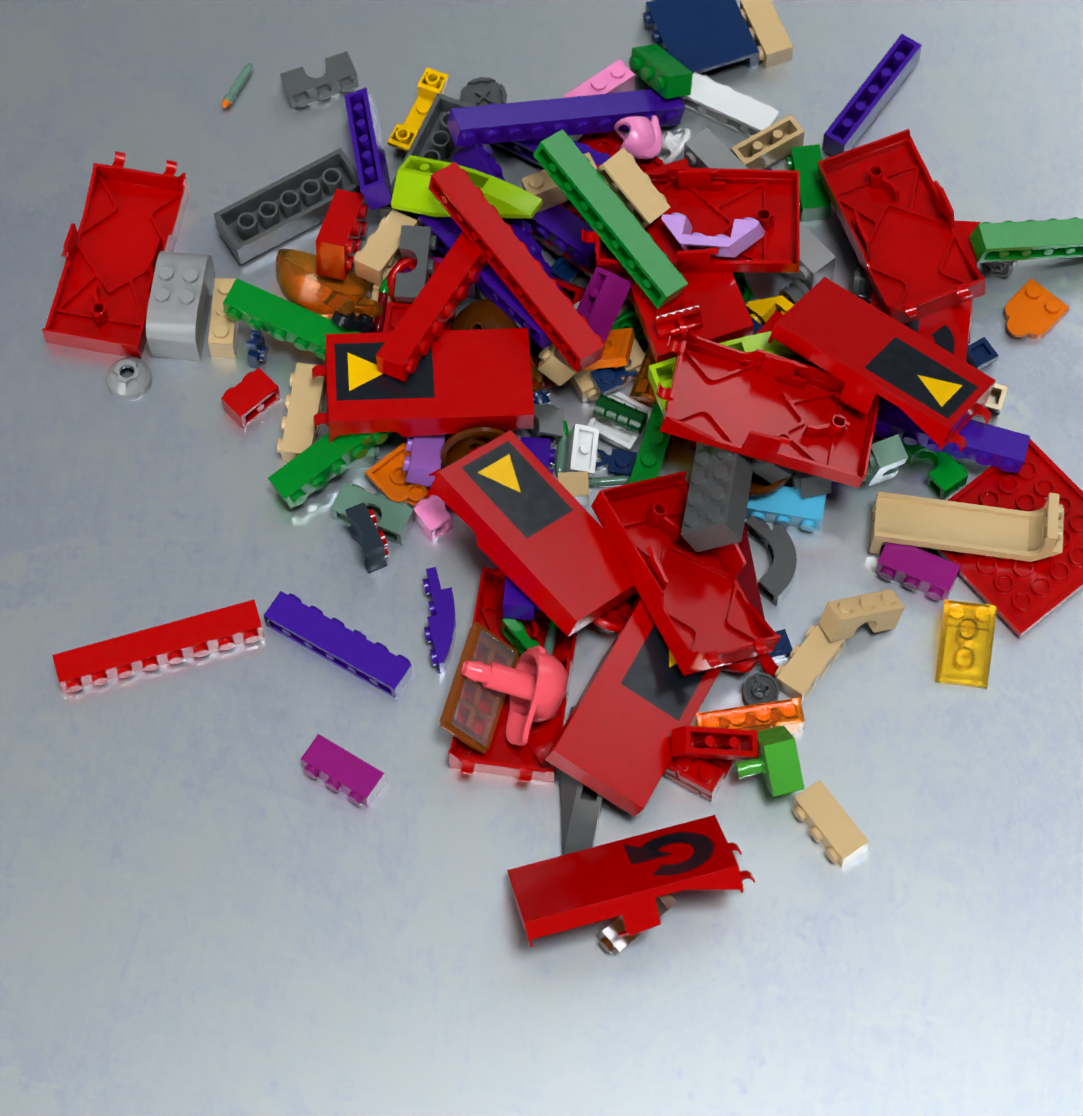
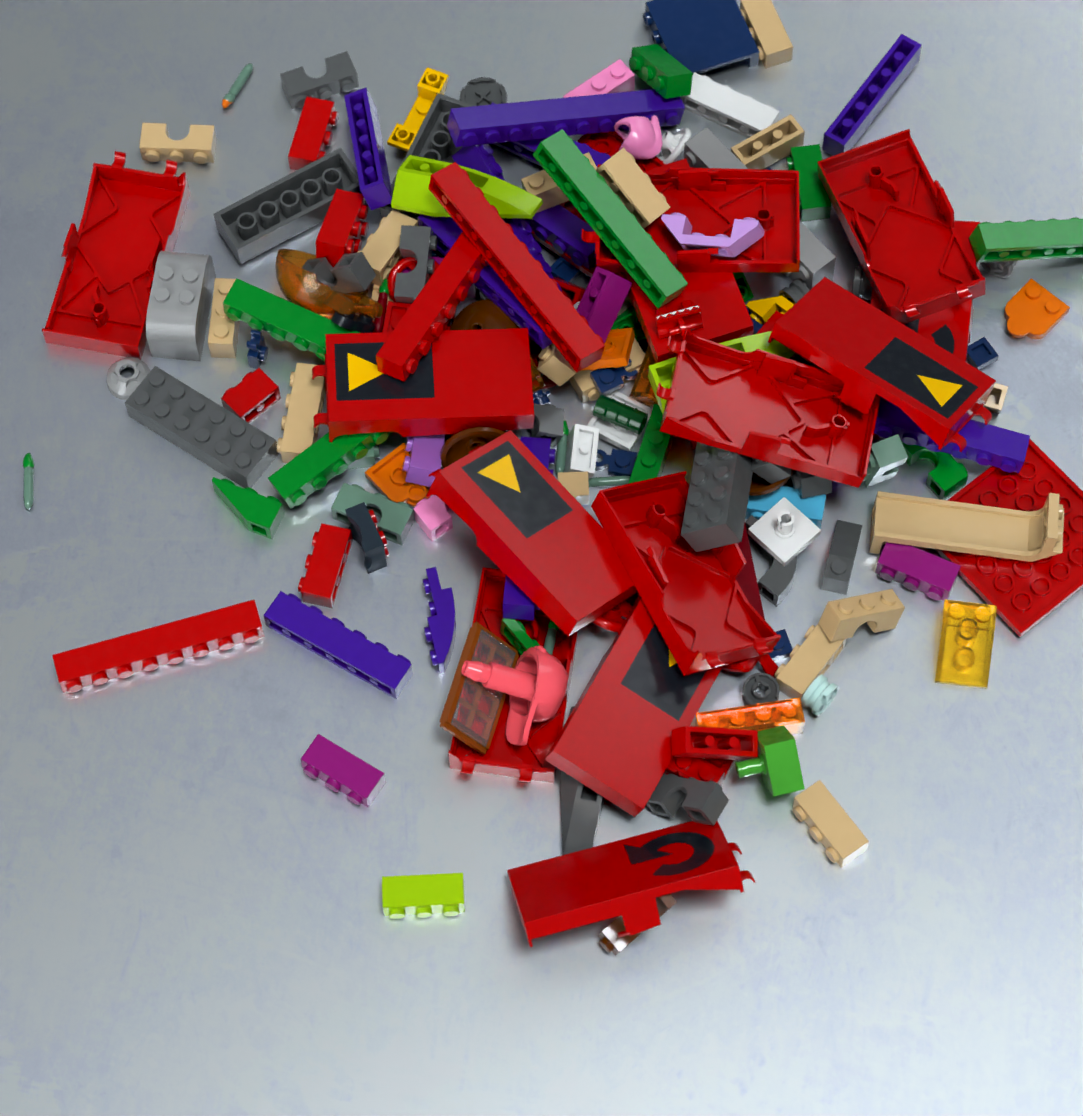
none -> sand green piece [23,453,34,510]
none -> dark grey brick [125,366,279,488]
none -> tan arch [139,123,217,164]
none -> green slope [212,477,285,539]
none -> red brick [288,96,339,170]
none -> dark grey arch [296,252,376,298]
none -> red brick [298,523,353,609]
none -> lime brick [382,873,465,919]
none -> dark grey arch [646,773,729,826]
none -> white tile [748,497,821,567]
none -> light aqua wheel [800,674,839,716]
none -> dark grey slope [821,520,863,595]

